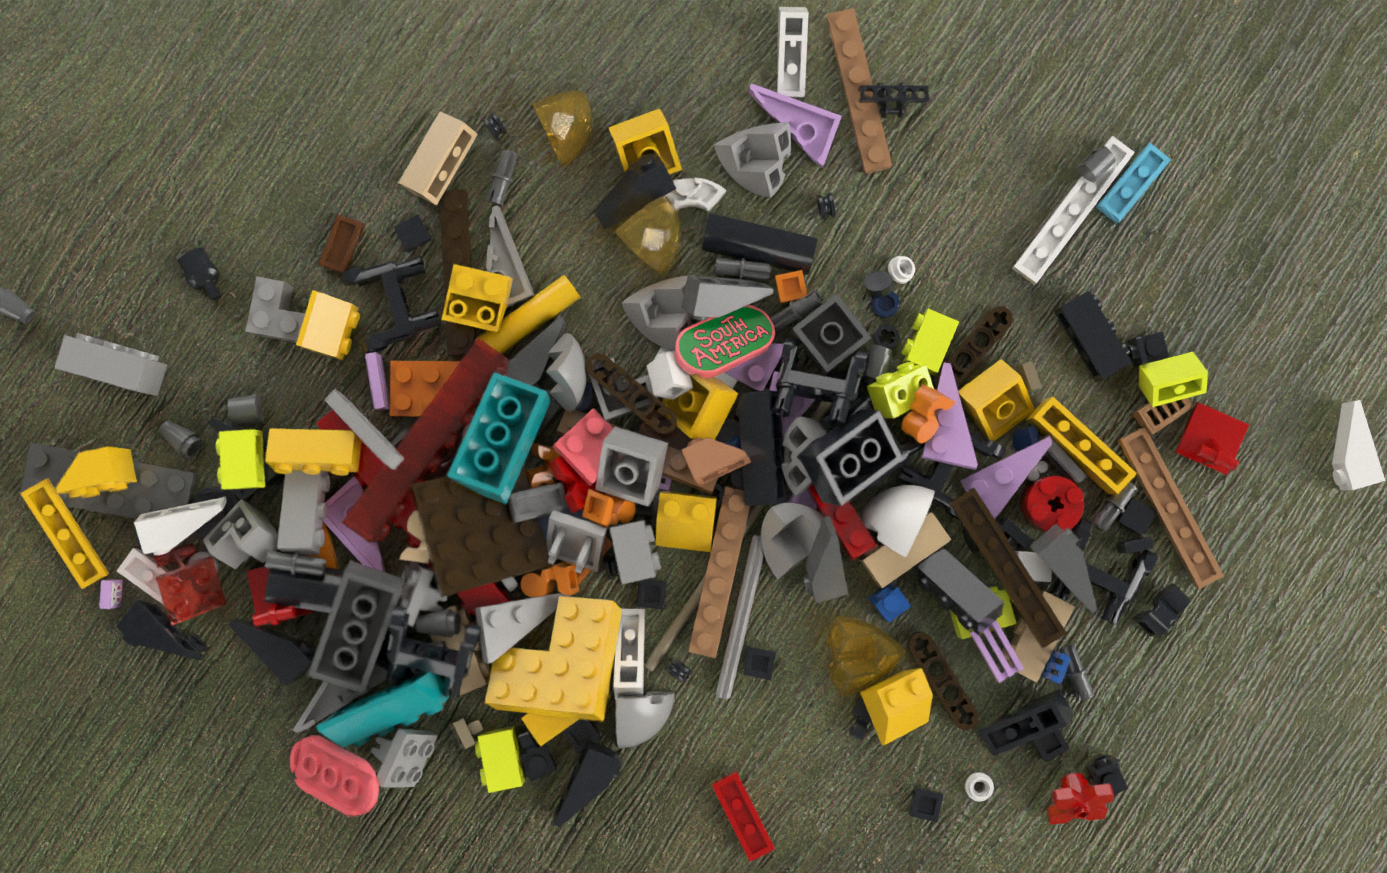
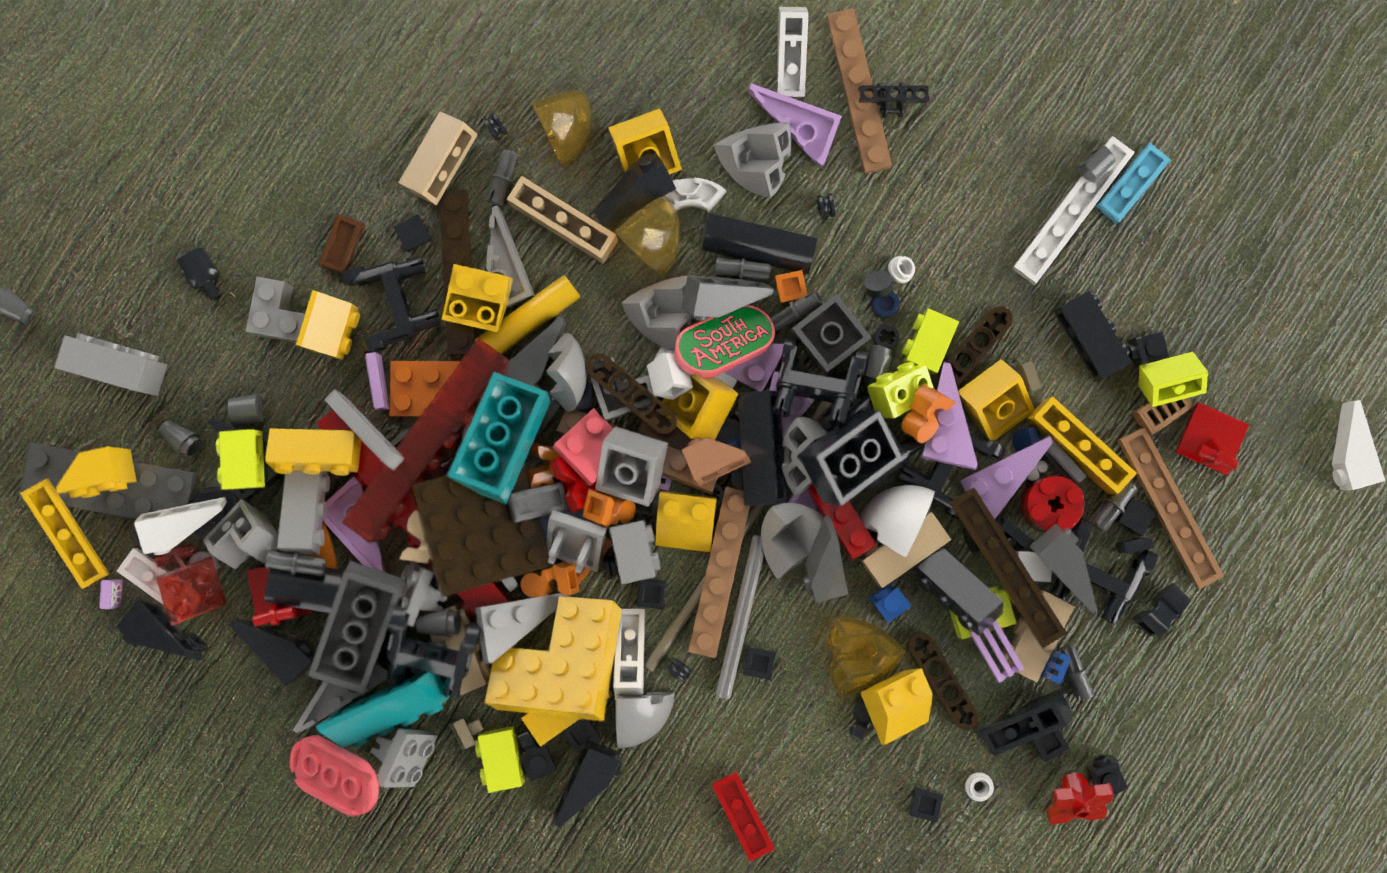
none -> tan brick [507,176,618,264]

